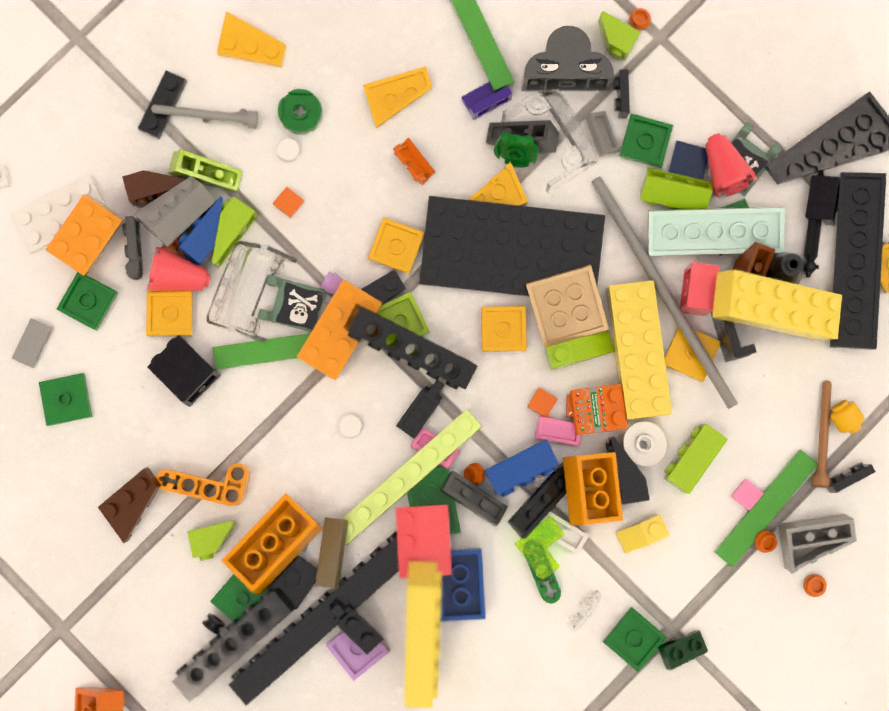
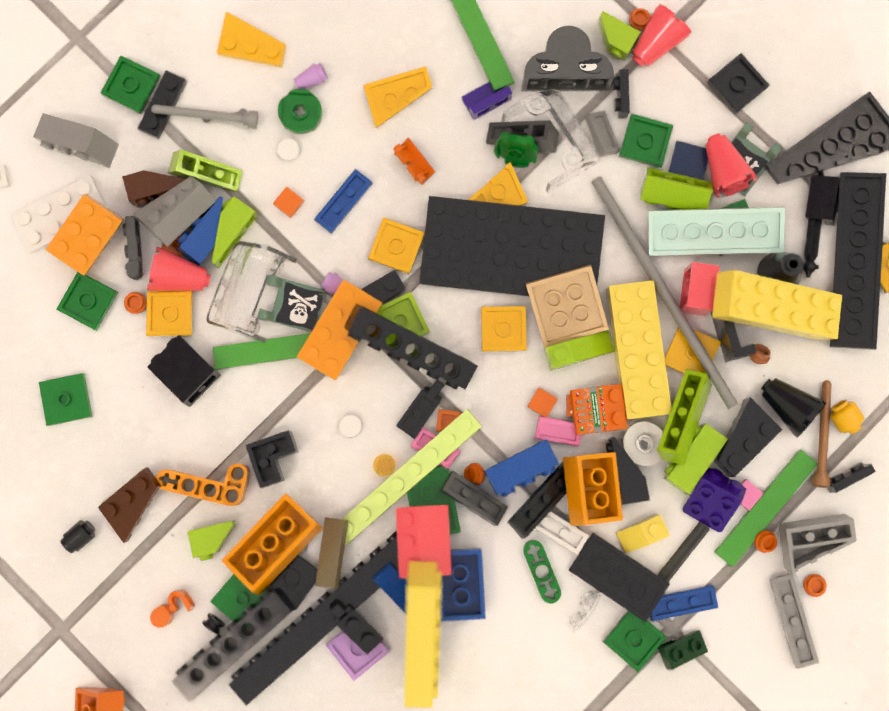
light grey tile [12,318,53,368] -> none
clear neon green plate [514,516,565,580] -> none
dark orange slope [732,242,776,277] -> none
none -> light grey wedge [33,113,119,168]
none -> black brick [60,520,95,553]
none -> green plate [100,55,161,114]
none -> orange plate [124,292,147,314]
none -> orange leg [150,589,195,628]
none -> black brick [246,430,299,488]
none -> lavender cone [294,63,328,89]
none -> blue tile [314,169,373,234]
none -> blue tile [372,562,408,615]
none -> clear yellow plate [373,454,396,477]
none -> orange tile [436,409,461,432]
none -> black plate [568,533,670,622]
none -> coral cone [632,4,692,67]
none -> blue tile [650,585,718,621]
none -> lime brick [657,369,712,466]
none -> dark grey axle [658,522,709,582]
none -> dark purple bracket [683,467,747,532]
none -> black plate [707,53,770,115]
none -> black wedge [713,397,783,477]
none -> nougat plate [750,344,771,364]
none -> black cone [761,378,827,438]
none -> light grey plate [769,573,819,669]

